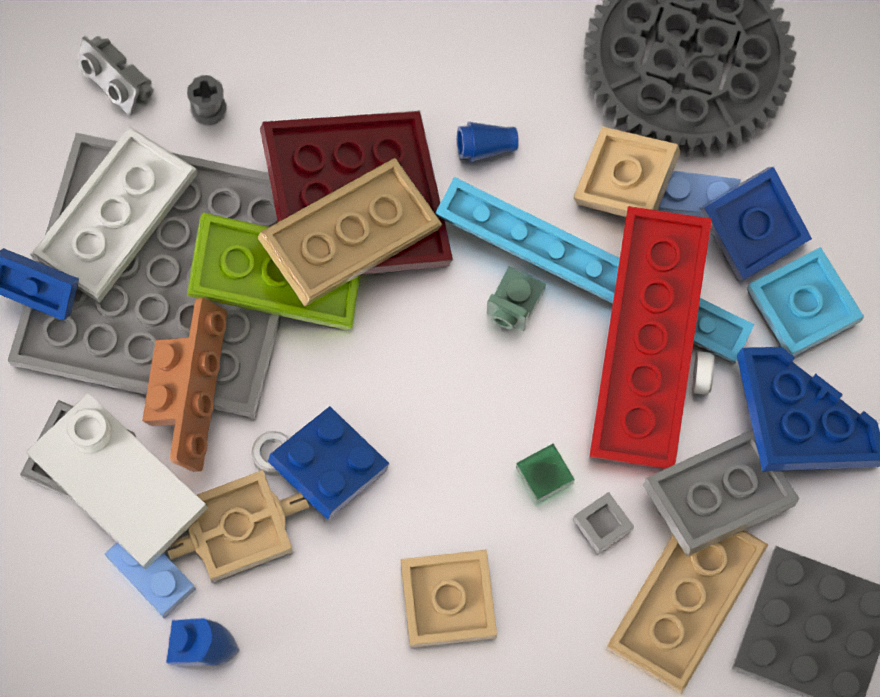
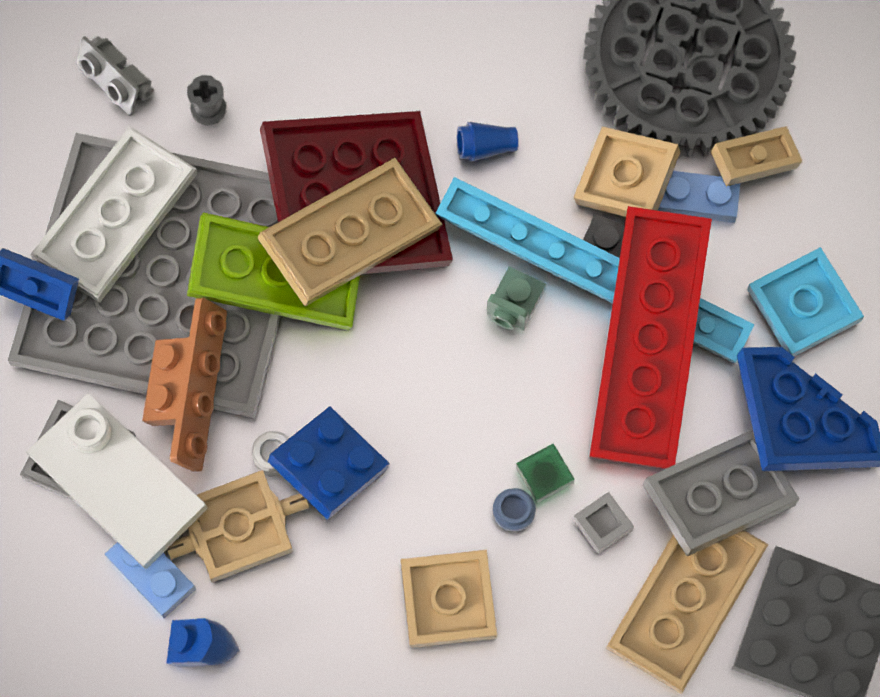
white tile [692,351,714,395] -> none
blue plate [699,167,812,280] -> none
none -> sand blue plate [493,488,536,532]
none -> dark grey plate [583,214,625,258]
none -> tan plate [711,126,803,186]

